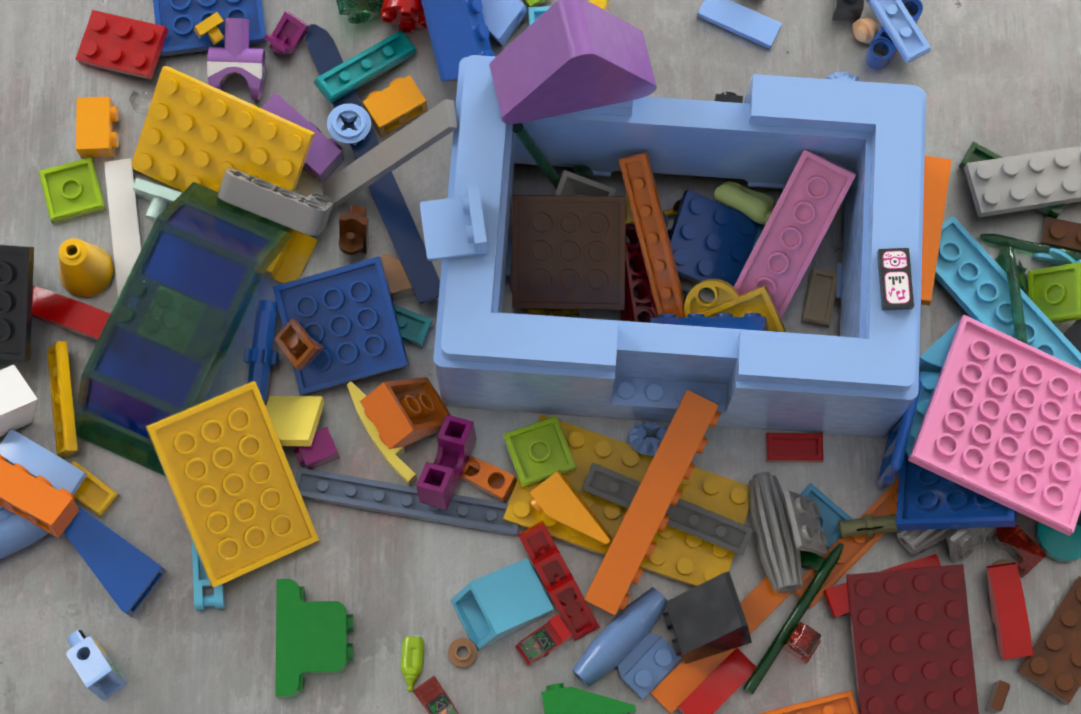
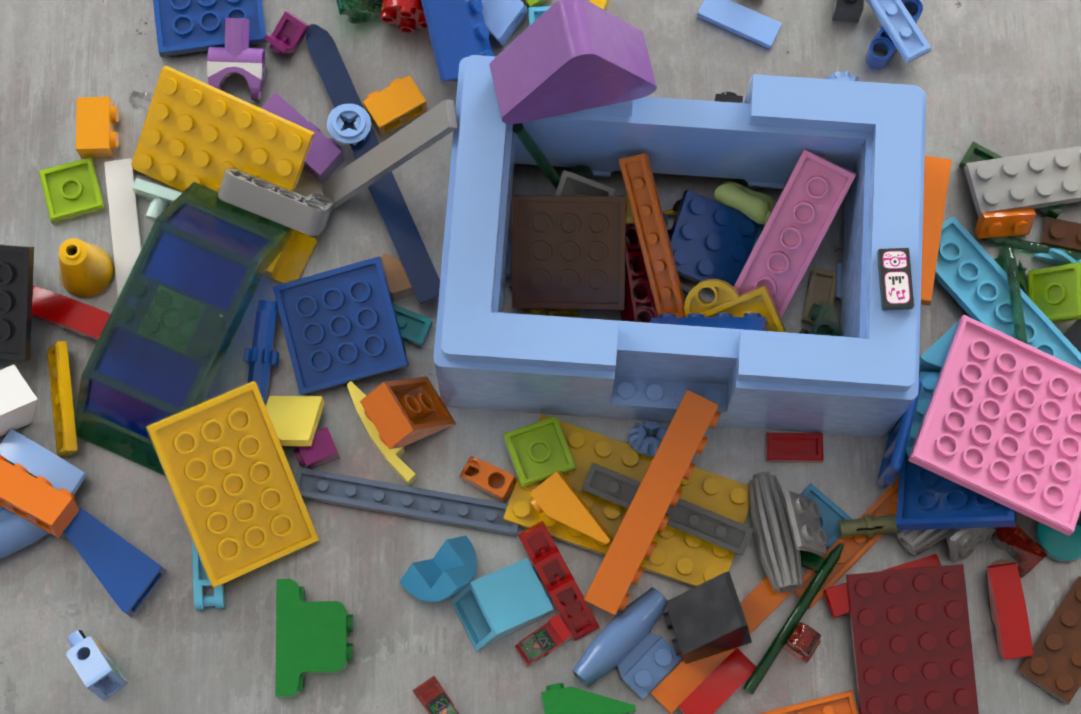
yellow tile [72,461,120,518] -> none
red plate [75,10,168,80] -> none
yellow tile [194,12,224,45] -> none
dark orange slope [274,318,325,371] -> none
teal tile [314,30,417,104] -> none
reddish brown hips [339,205,369,255] -> none
lime piece [400,636,424,692] -> none
magenta arch [416,415,477,510] -> none
light blue bracket [420,184,488,261] -> none
medium nougat plate [448,638,477,668] -> none
light nougat plate [852,17,878,44] -> none
reddish brown tile [985,680,1010,714] -> none
none -> dark azure brick [399,536,477,602]
none -> plate [799,300,840,336]
none -> orange plate [974,208,1036,239]

